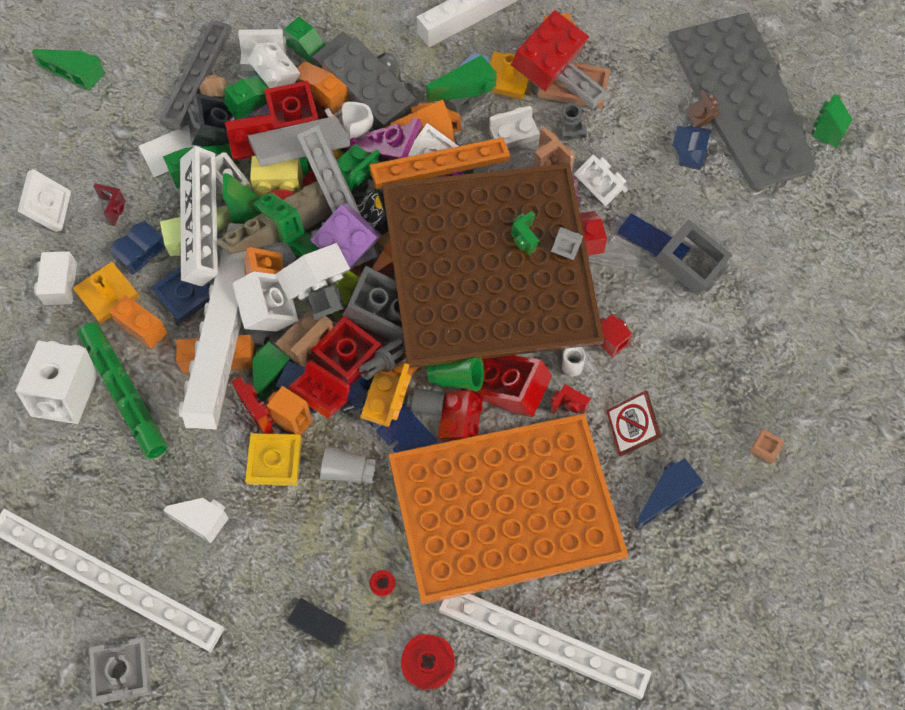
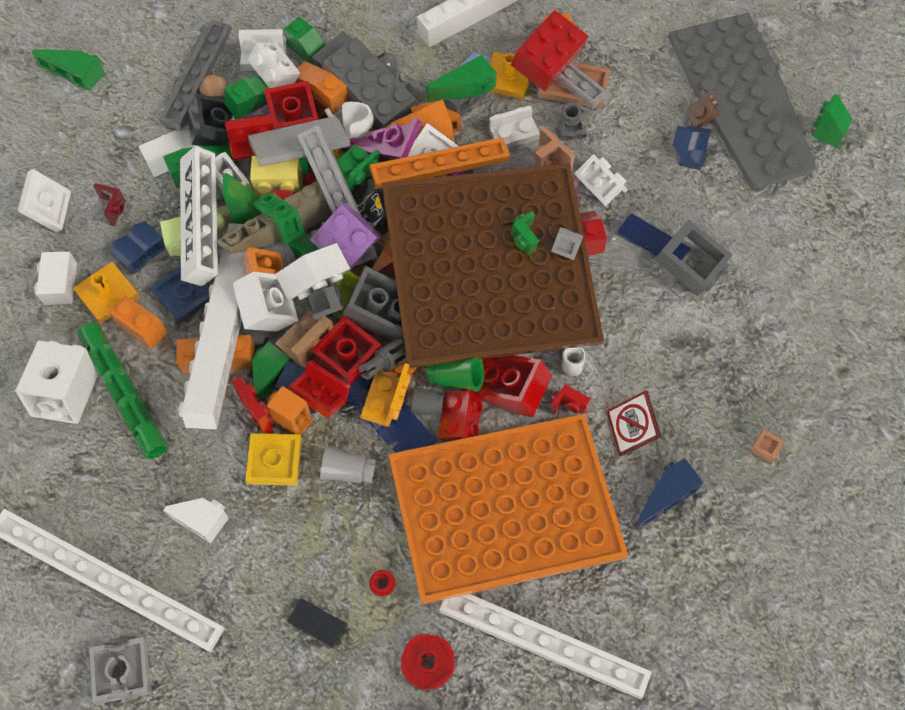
red brick [600,314,633,358] -> none

